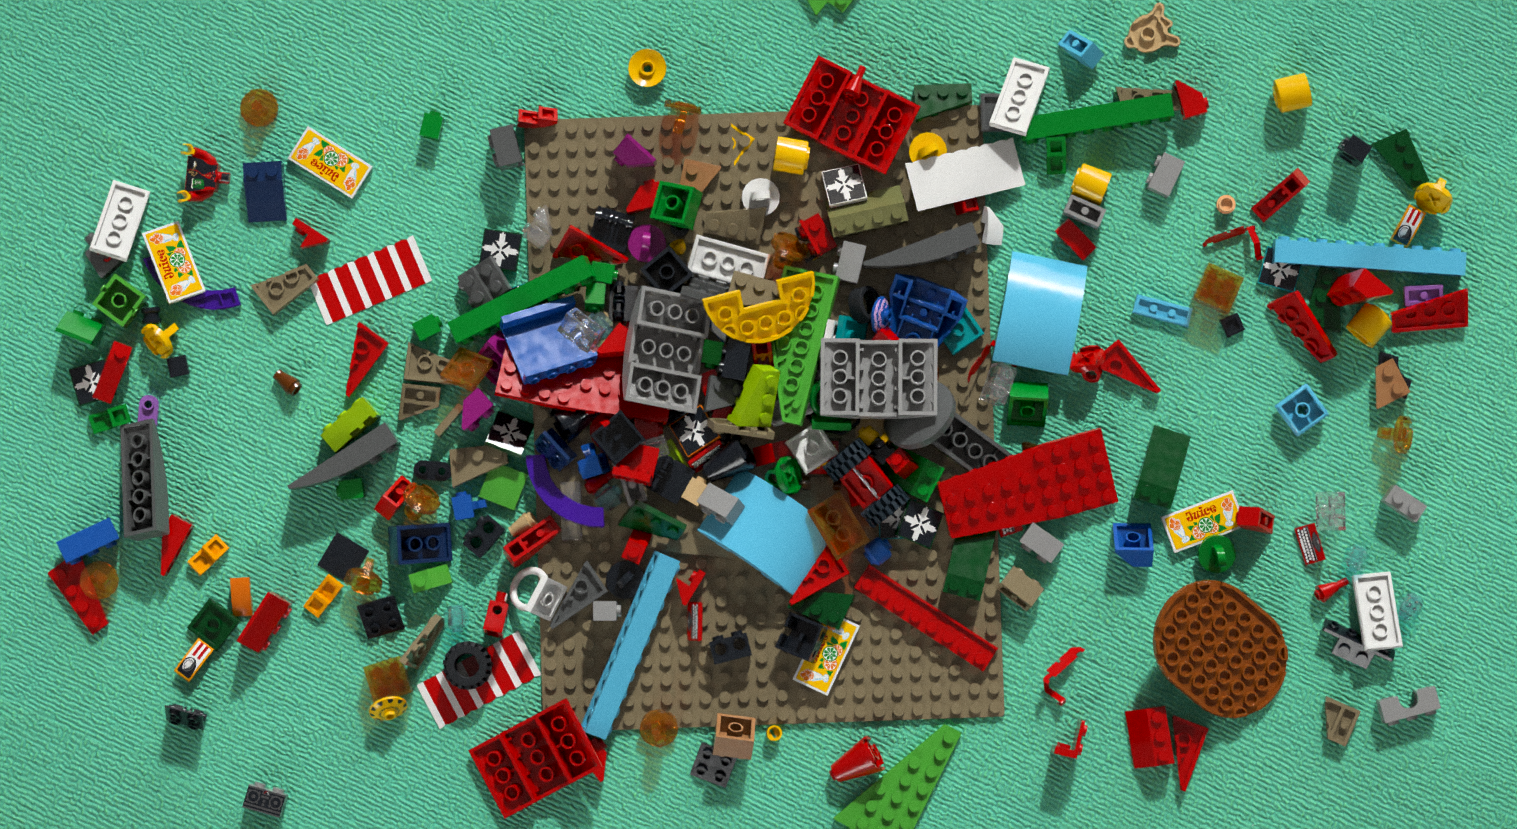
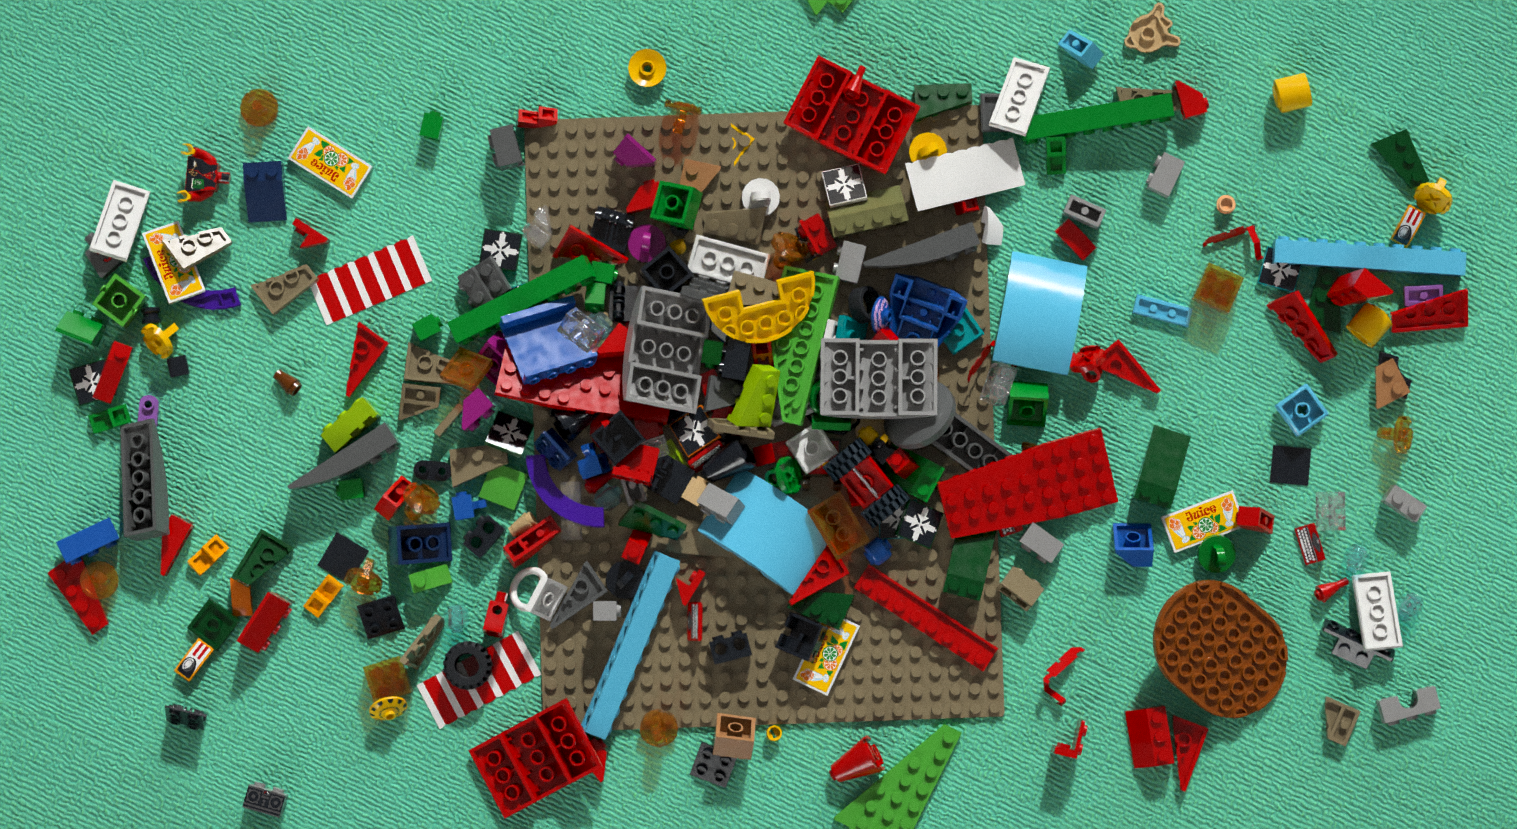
yellow piece [772,136,810,175] -> none
yellow piece [1071,163,1112,206] -> none
black tile [1219,313,1245,338] -> none
red slope [1251,168,1310,223] -> none
black brick [1337,134,1372,167] -> none
none -> wing [162,227,232,272]
none -> dark green wing [231,529,294,587]
none -> black piece [1270,445,1311,486]

